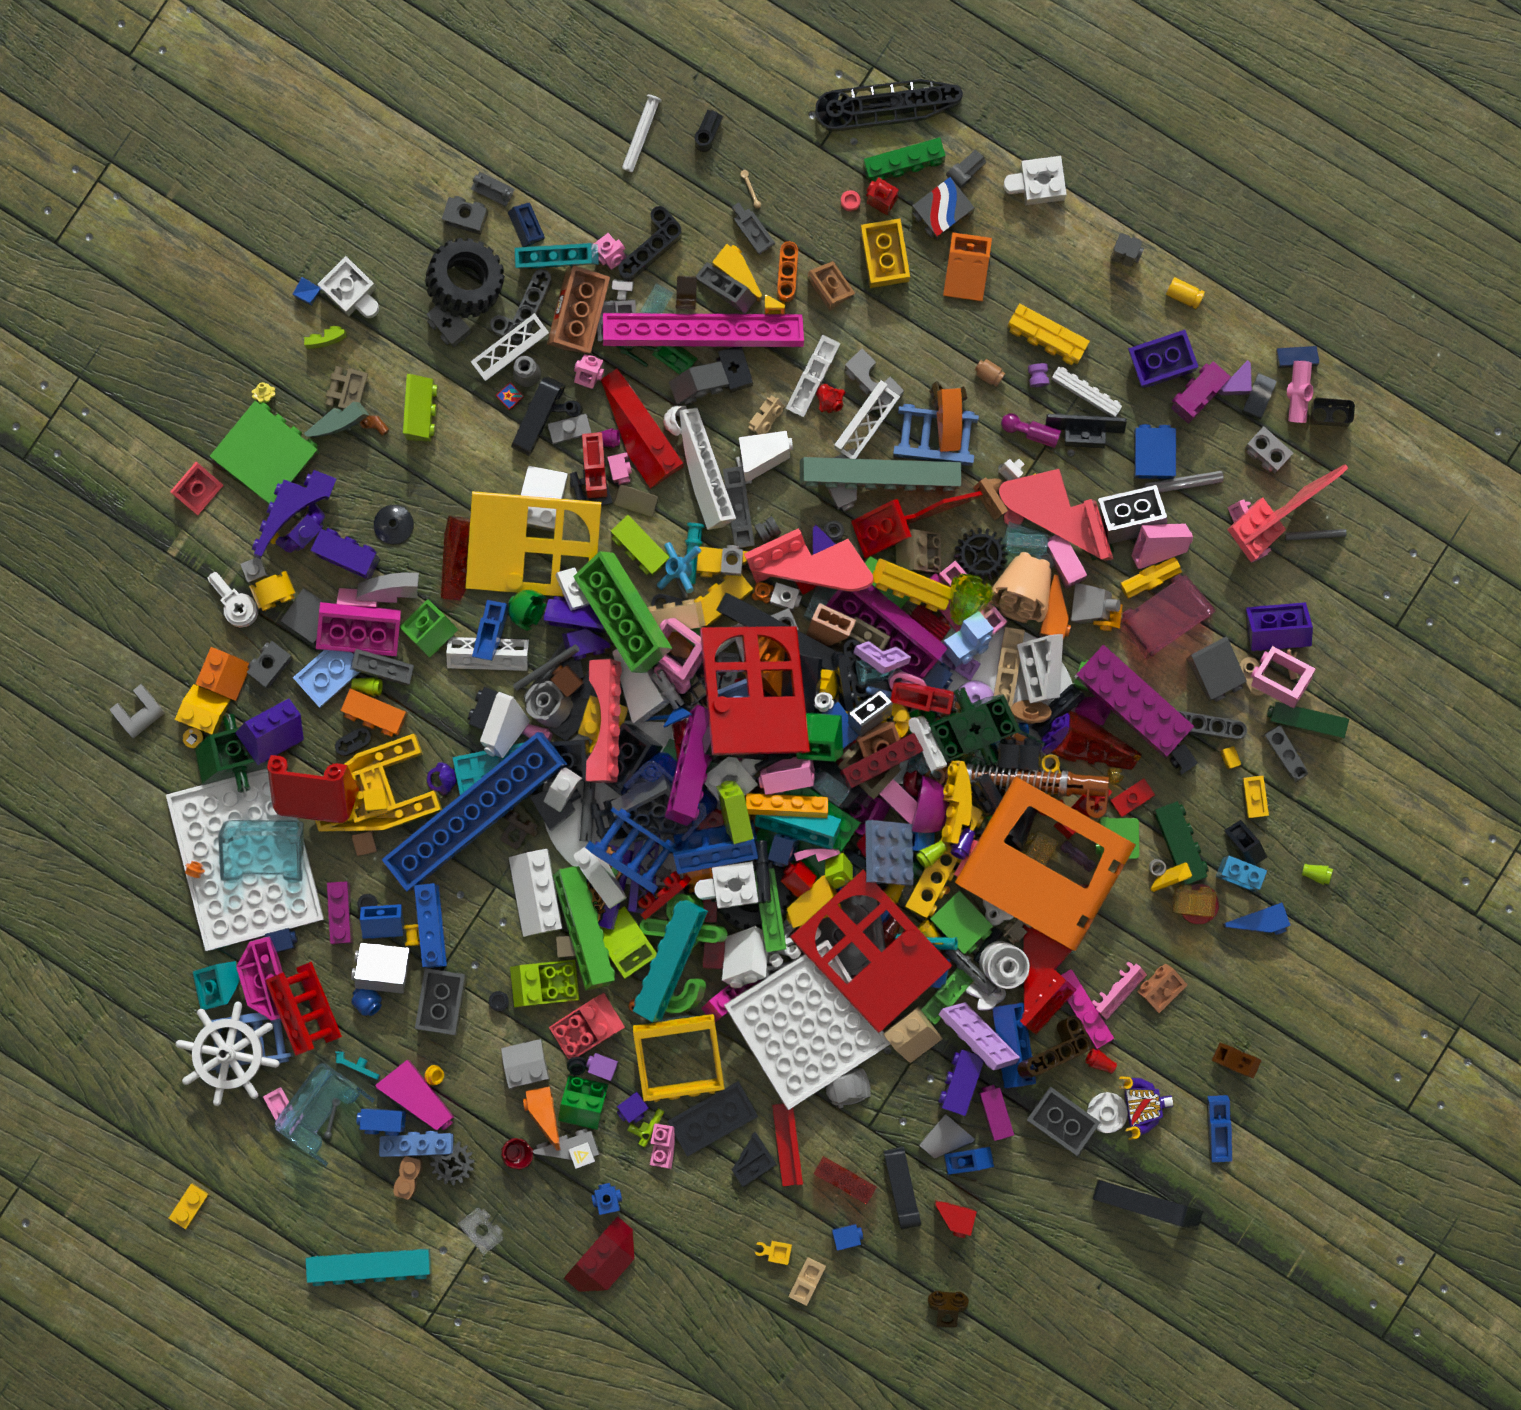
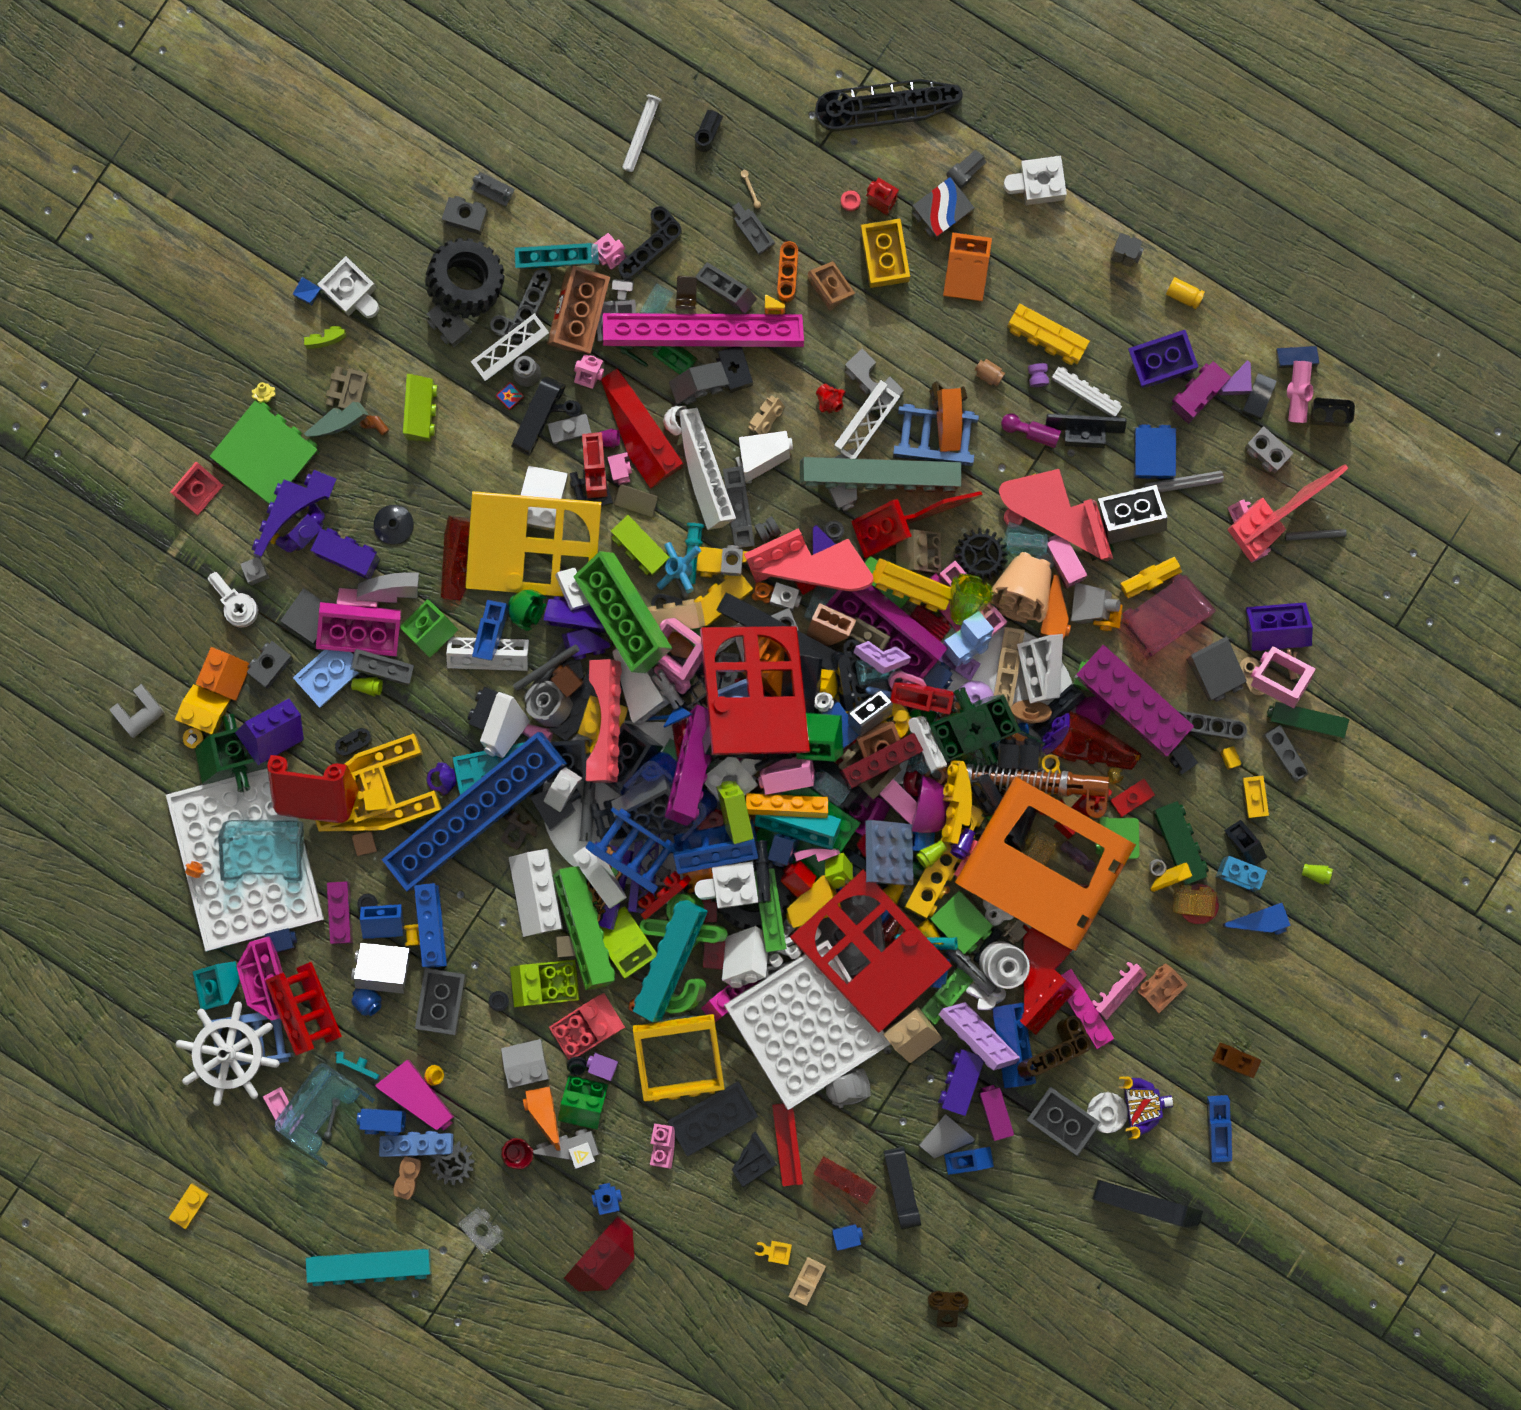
yellow brick [249,571,296,611] -> none
orange brick [341,689,408,737] -> none
dark blue slope [508,202,545,247] -> none
dark purple brick [617,1092,649,1123] -> none
lime hose [627,1108,665,1147] -> none
yellow slope [712,244,762,302] -> none
white slope [786,335,841,417] -> none
green brick [863,137,946,183] -> none
red slope [934,1200,977,1238] -> none
medium nougat tile [973,478,1009,521] -> none
white tile [998,459,1025,481] -> none
red cone [1085,1048,1117,1074] -> none
bright pink slope [1131,524,1193,569] -> none

